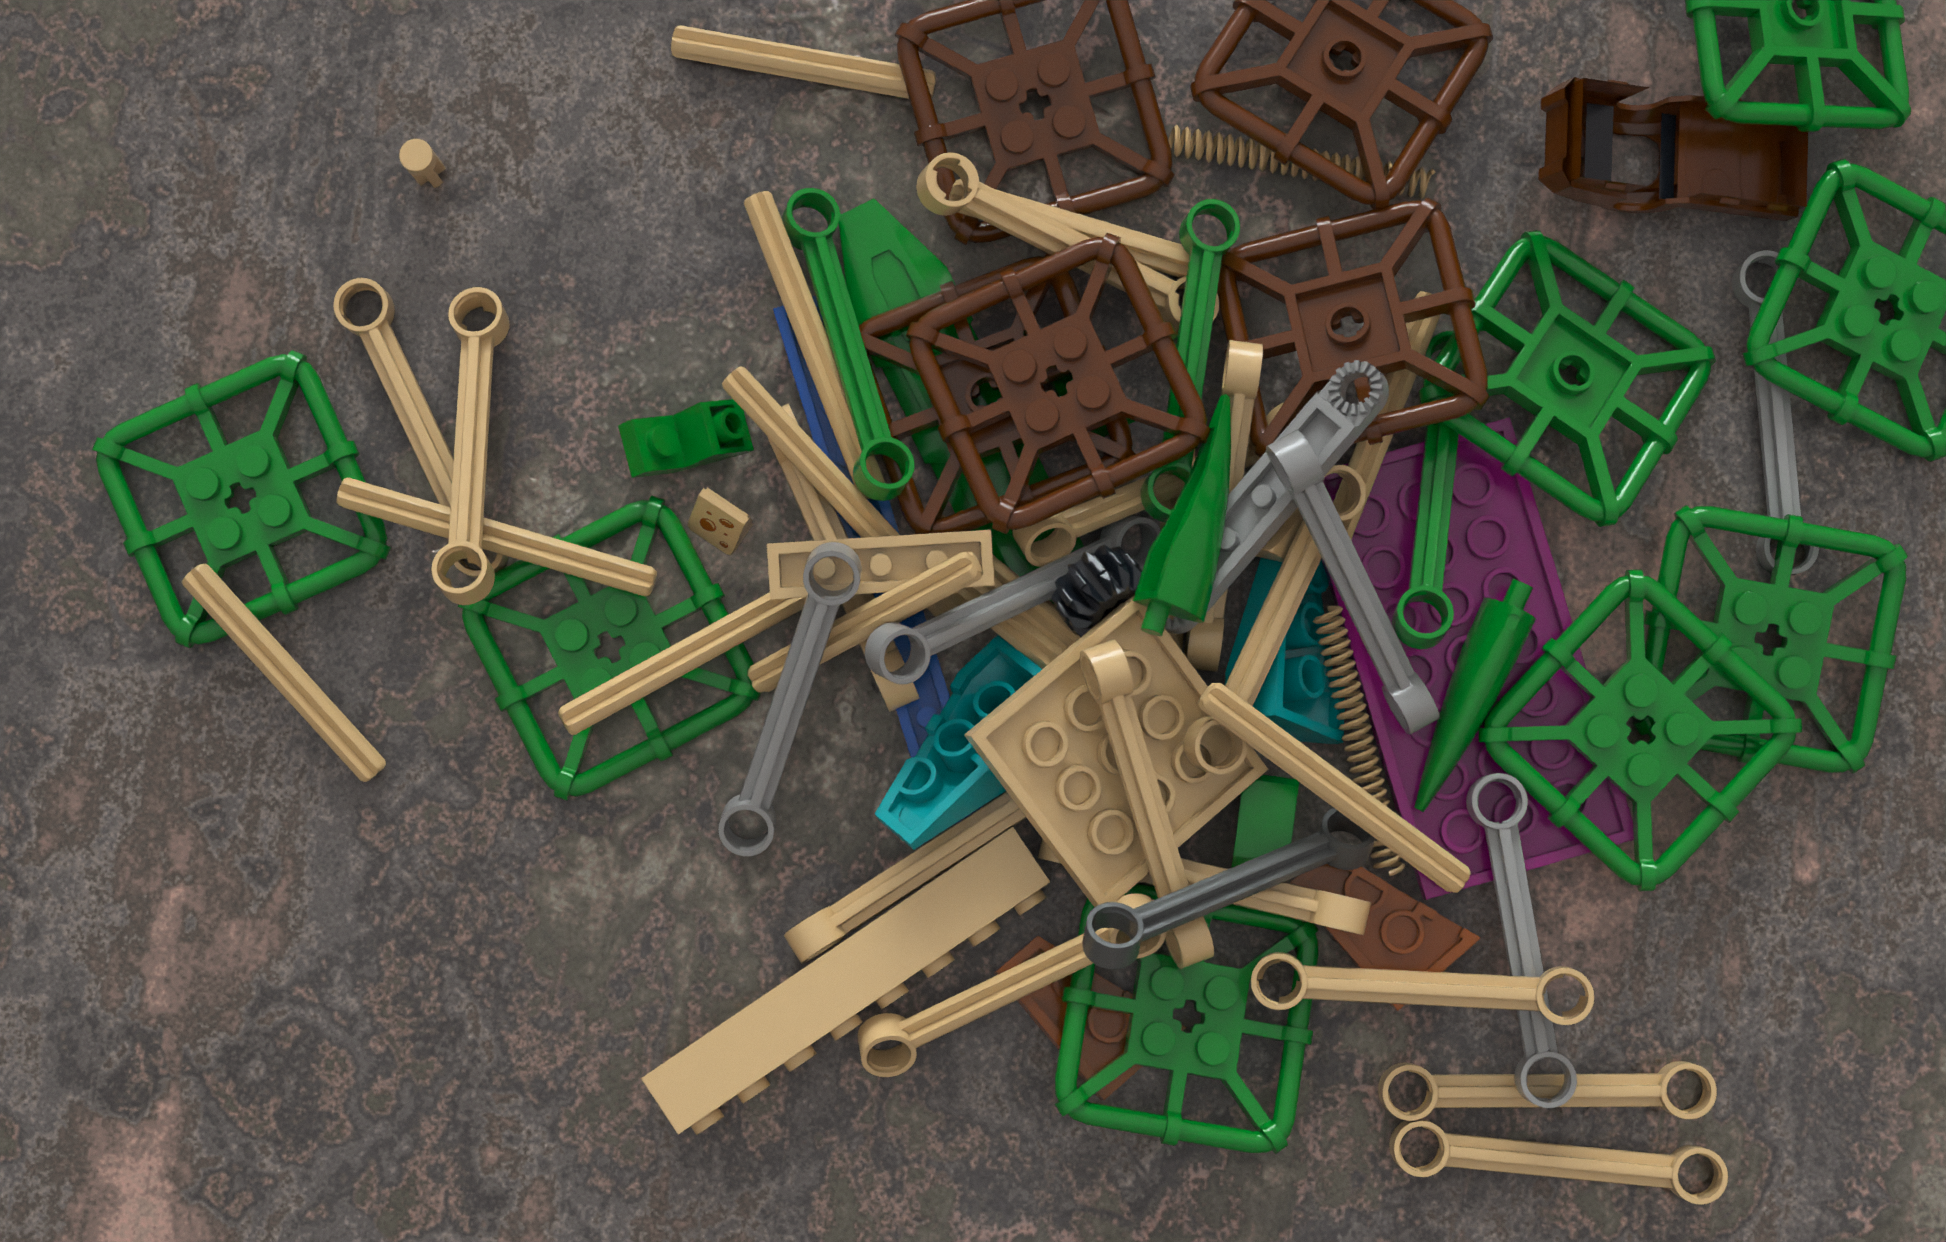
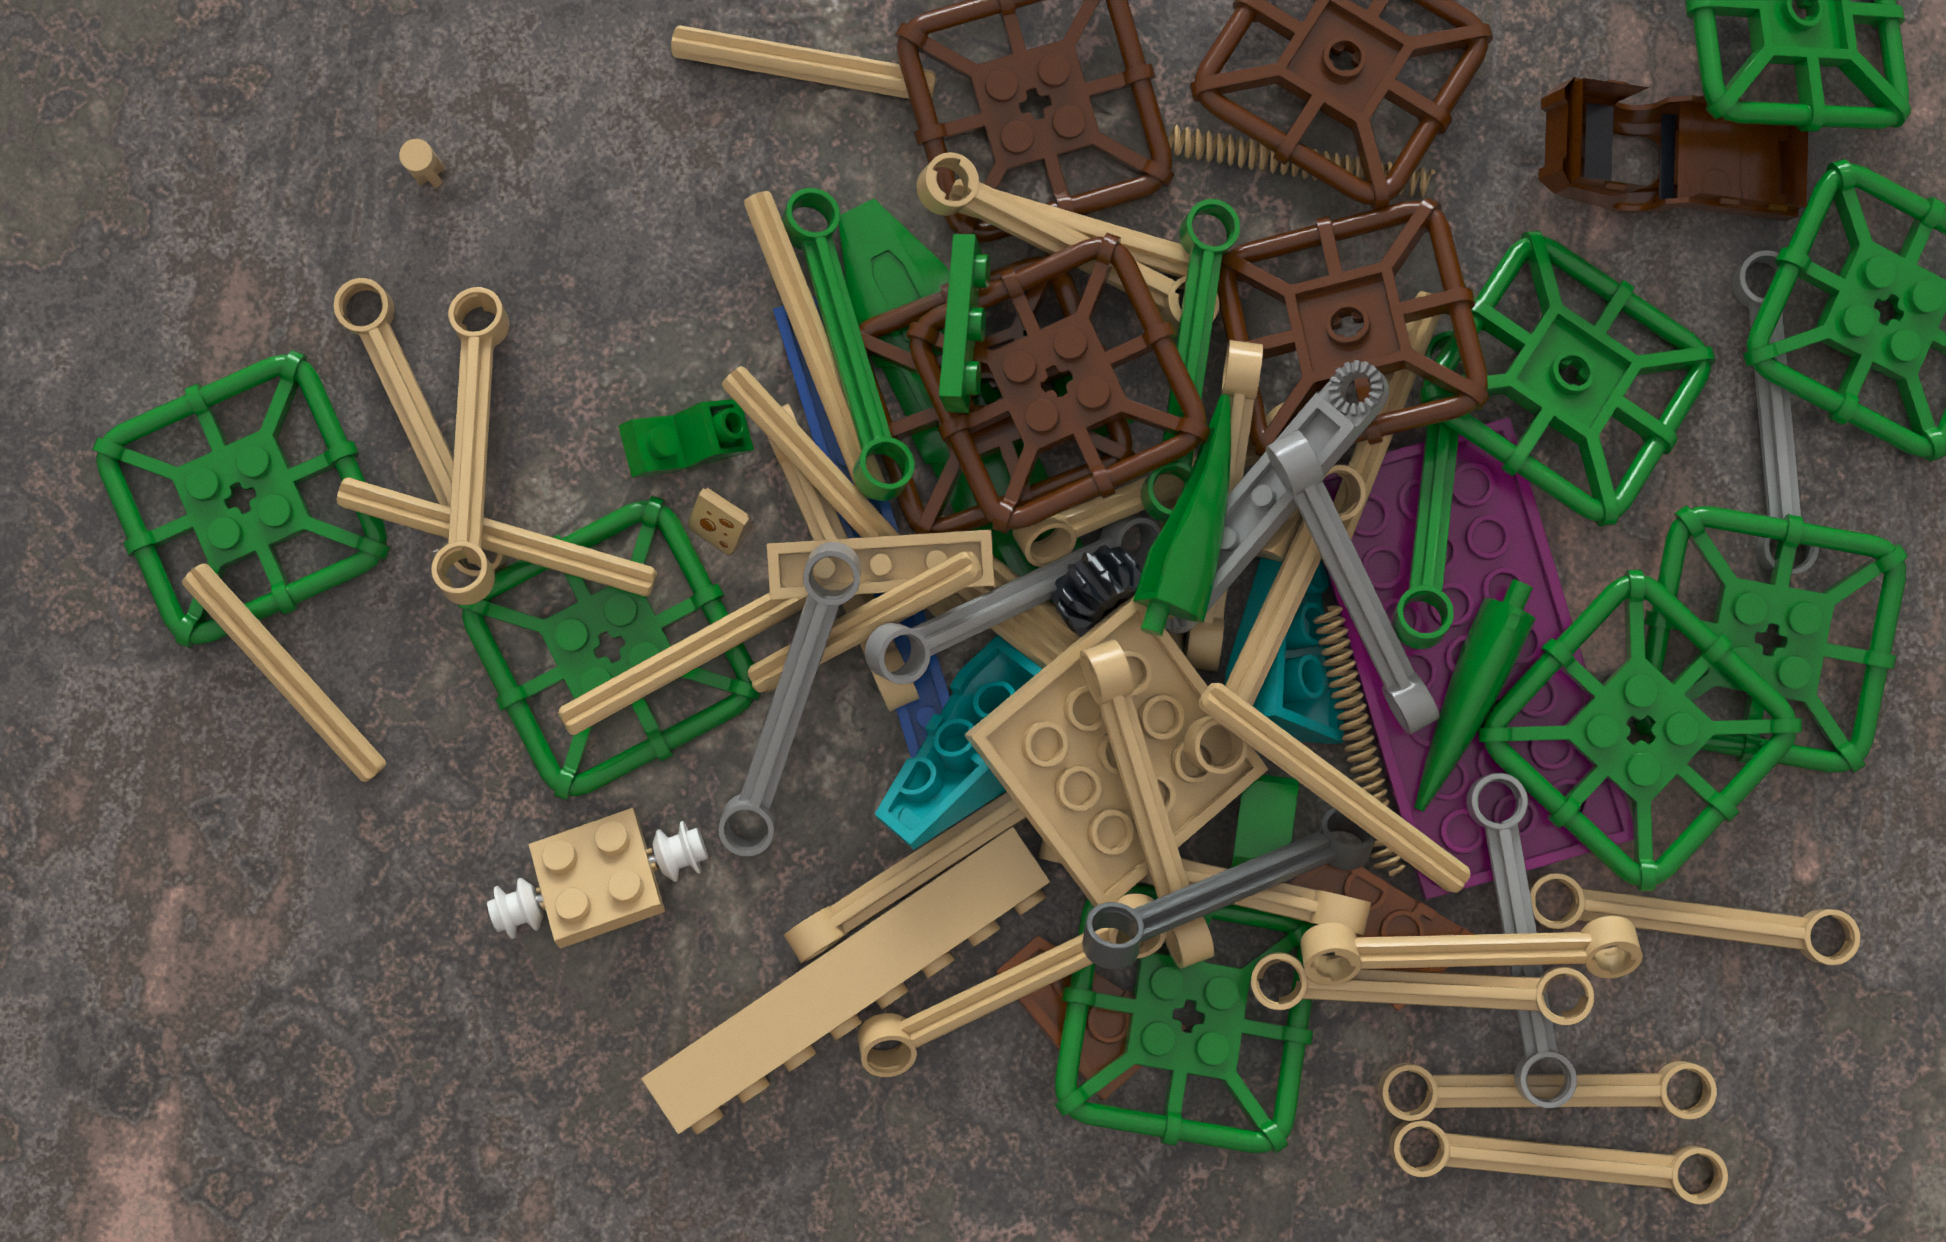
none -> tan plate [487,808,708,949]
none -> green plate [939,234,990,413]
none -> tan piece [1300,916,1643,985]
none -> tan piece [1528,873,1860,965]

